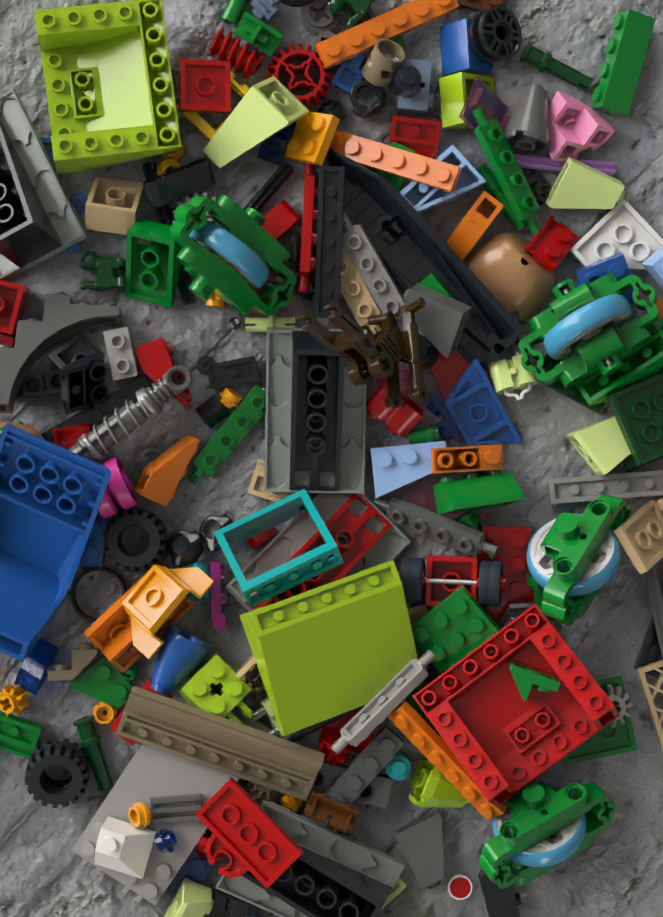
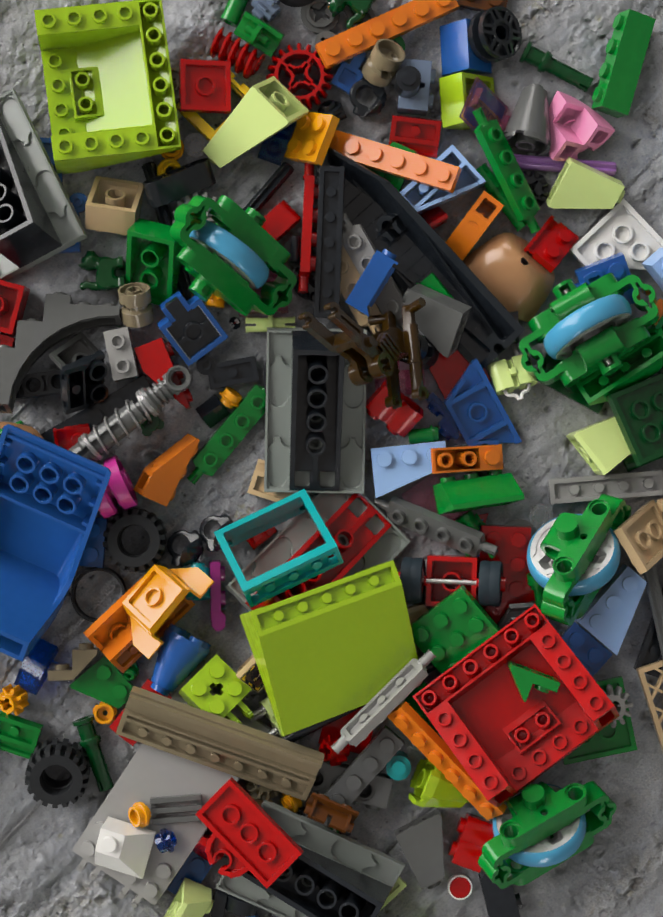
none -> dark tan wheel [118,282,154,328]
none -> dark green plate [140,414,164,436]
none -> piece [157,291,228,367]
none -> blue window [345,248,399,316]
none -> red slope [421,206,448,230]
none -> red brick [448,813,494,873]
none -> blue plate [561,622,613,677]
none -> light blue wedge [575,564,647,655]

